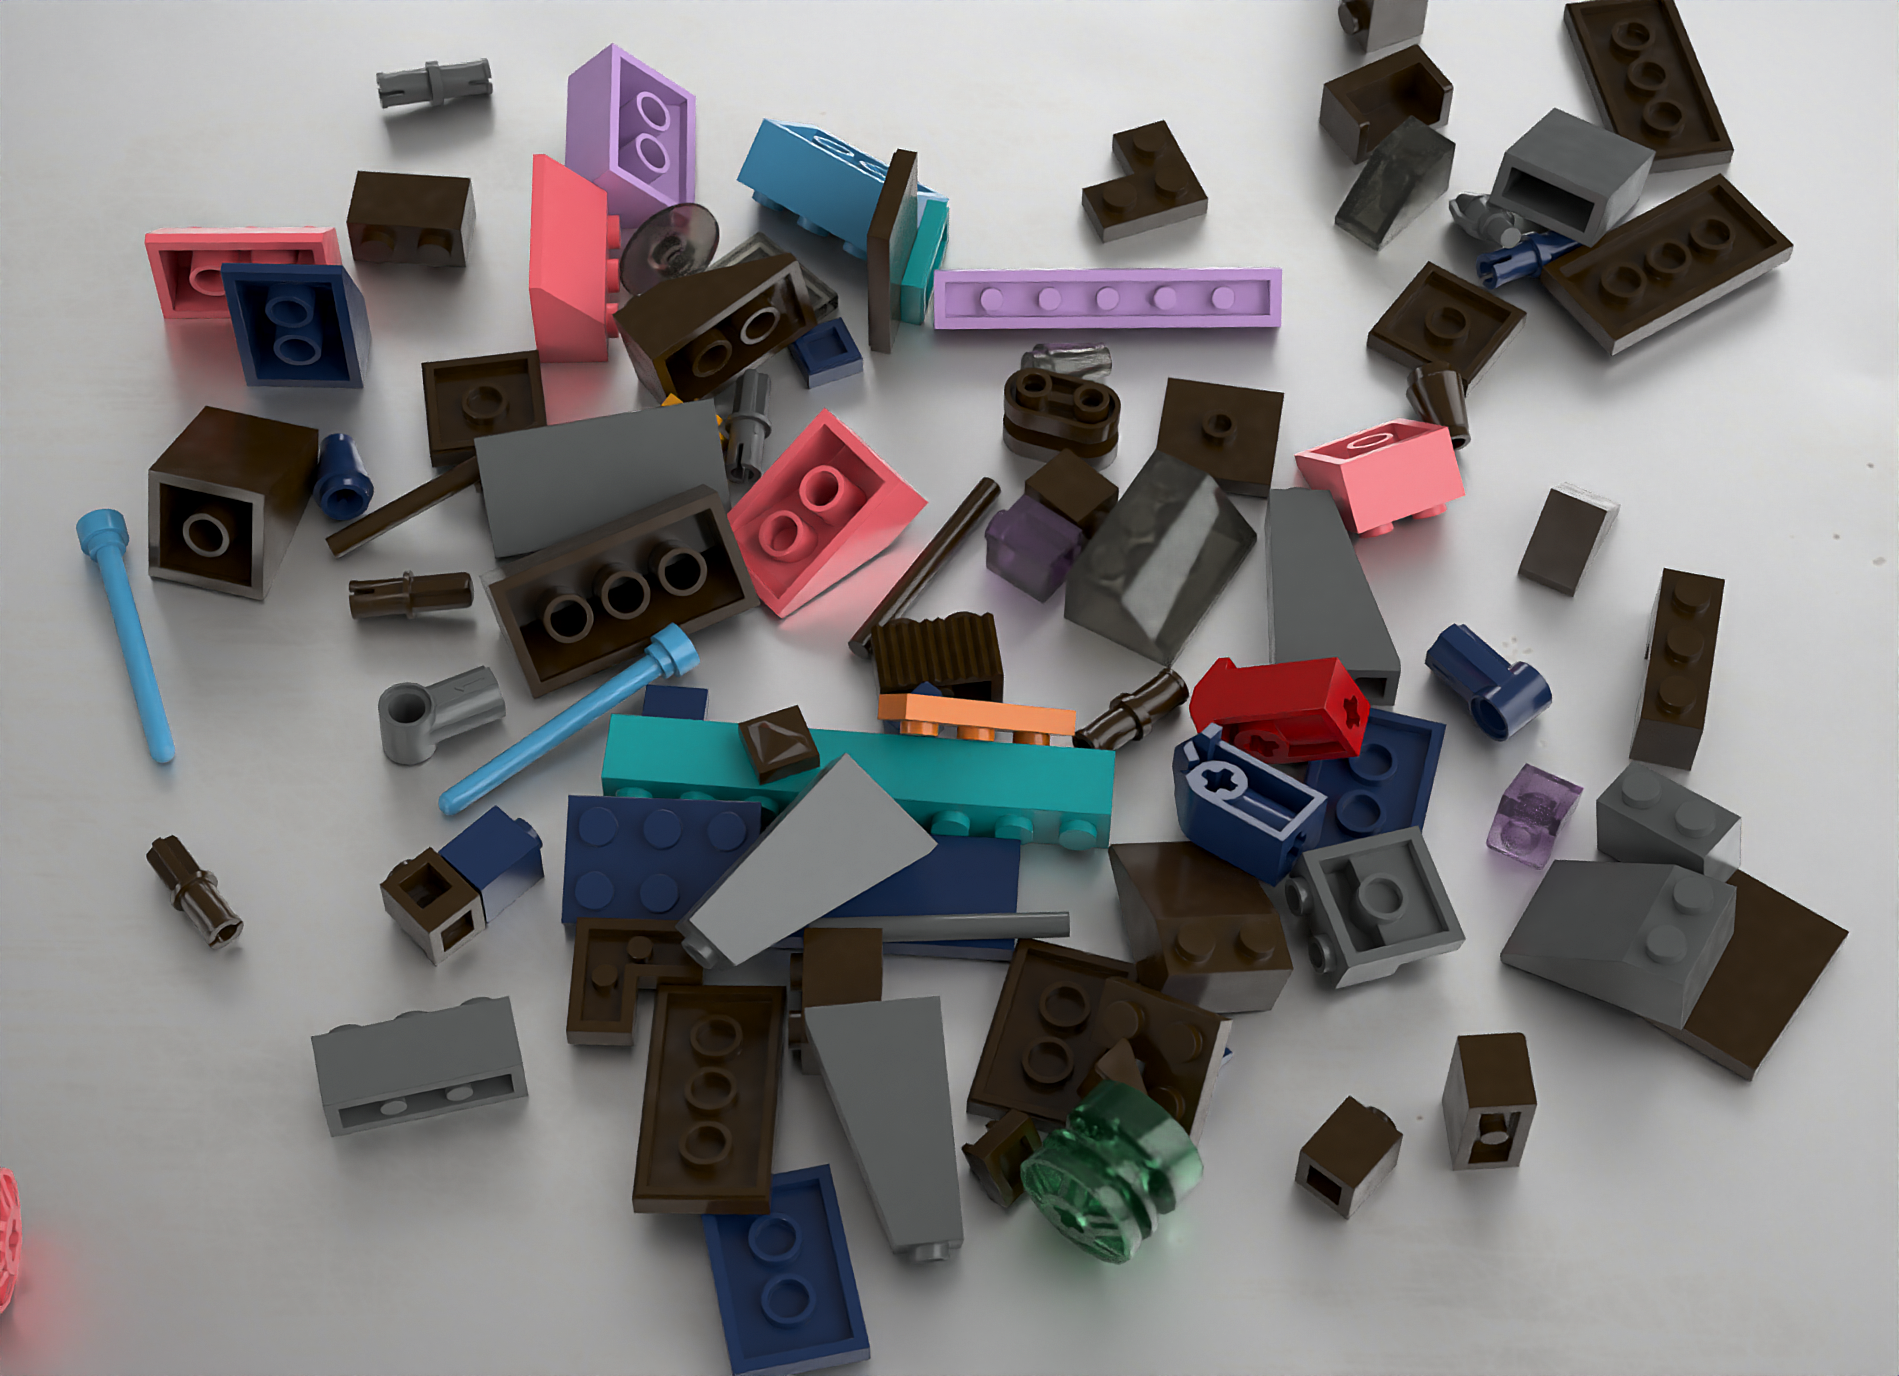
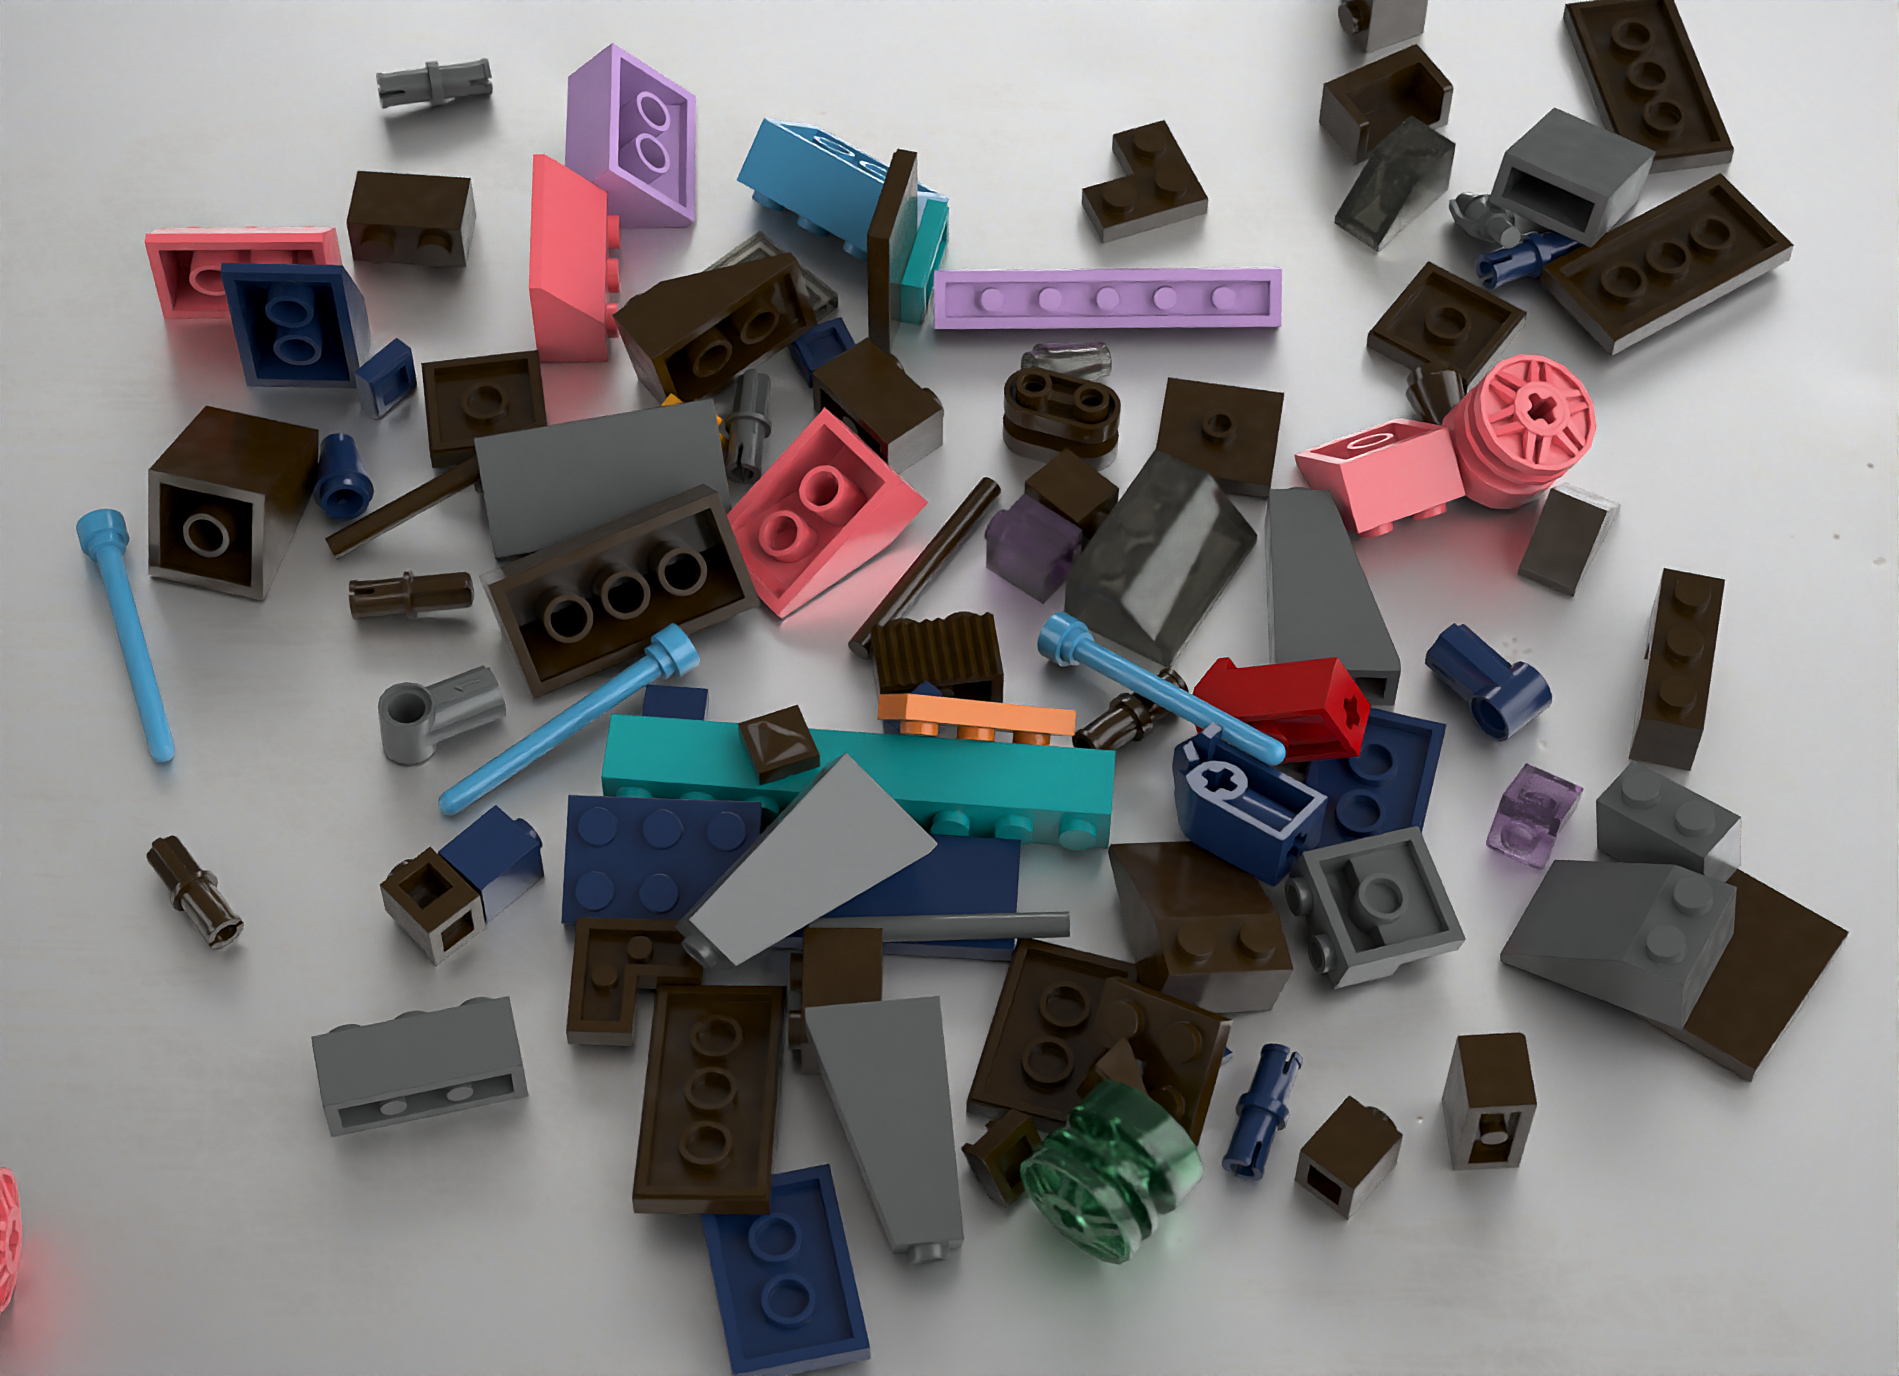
clear smoke dish [620,203,720,297] -> none
none -> dark blue tile [354,338,417,420]
none -> dark brown brick [812,337,944,474]
none -> dark azure piece [1037,612,1286,765]
none -> dark blue pin [1221,1043,1303,1181]
none -> coral wheel [1442,354,1597,510]

